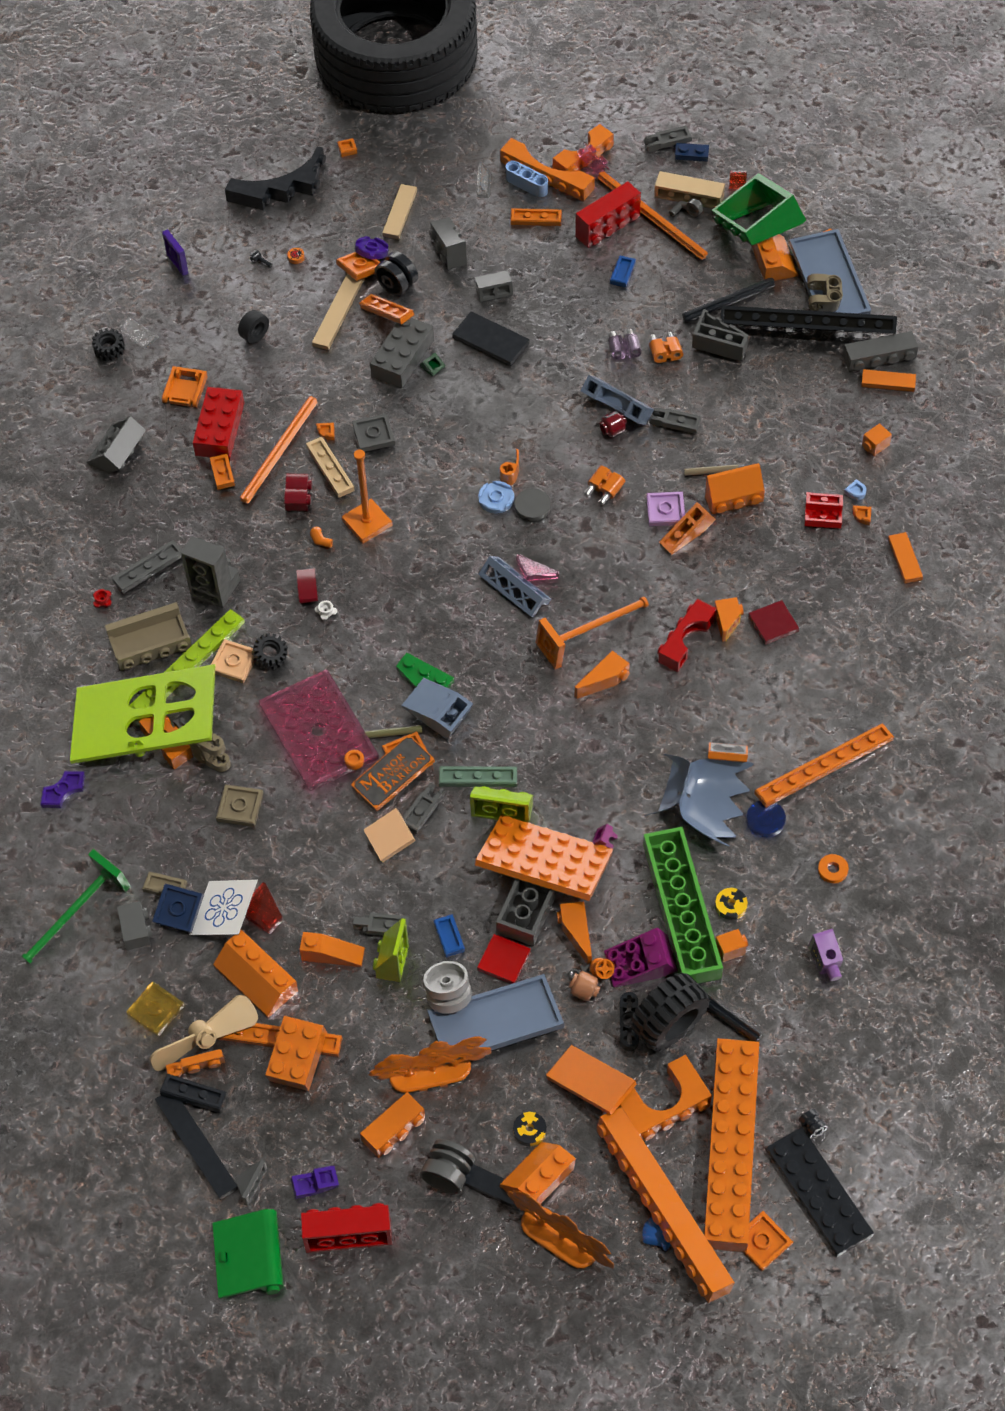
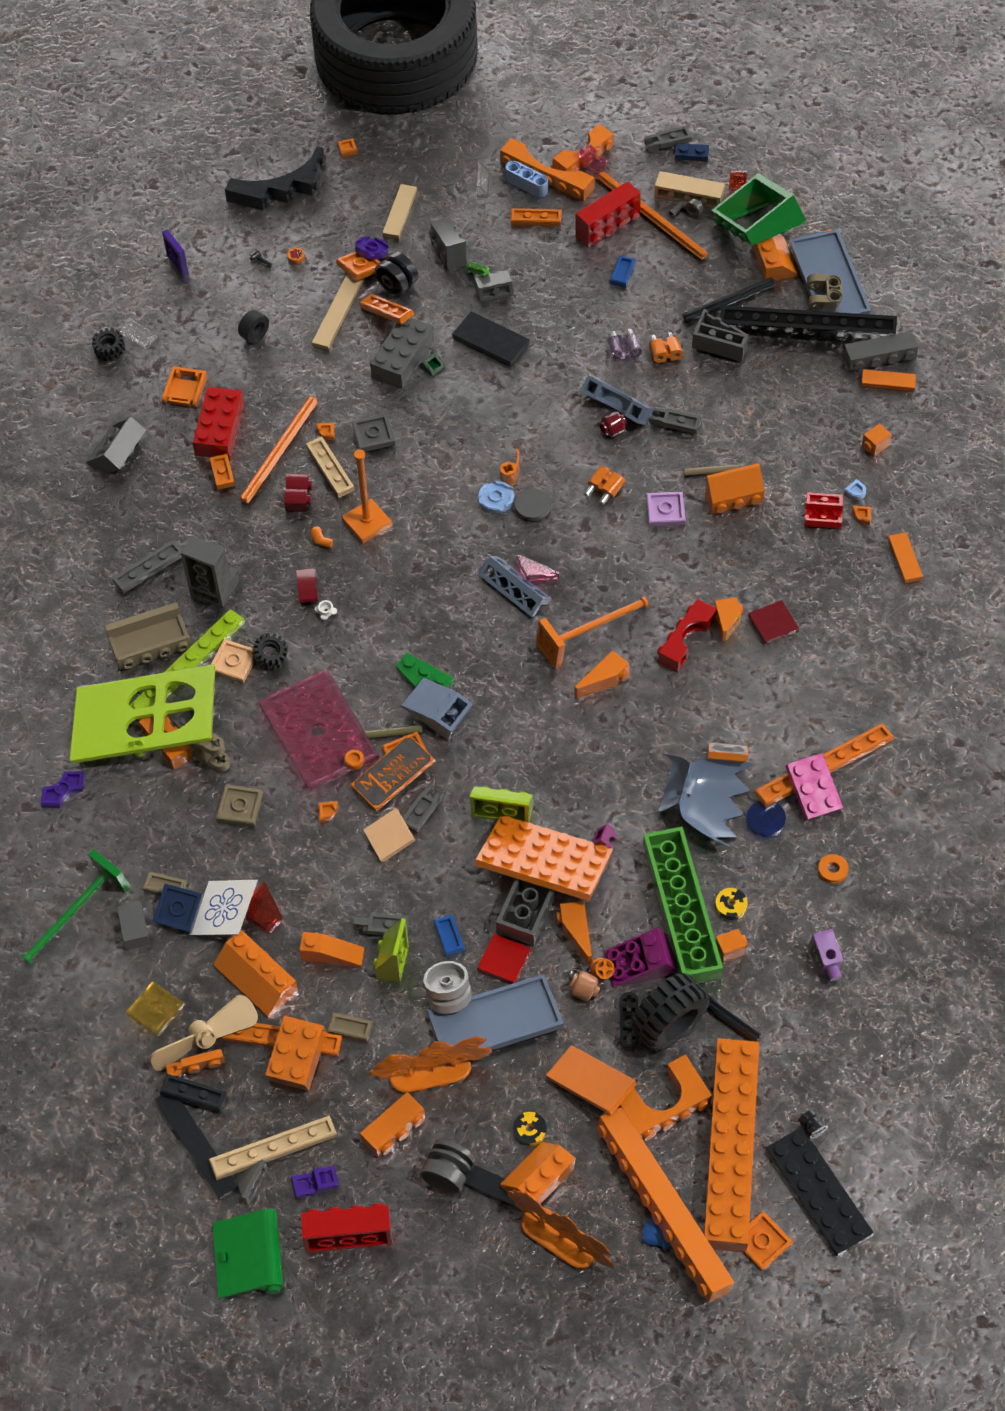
red plate [93,589,112,608] -> none
sand green tile [439,766,517,787] -> none
orange slope [659,502,716,554] -> none
none -> tan tile [209,1116,337,1180]
none -> orange tile [318,801,338,823]
none -> dark tan tile [328,1013,373,1043]
none -> bright green axle [466,262,490,277]
none -> plate [785,753,843,821]

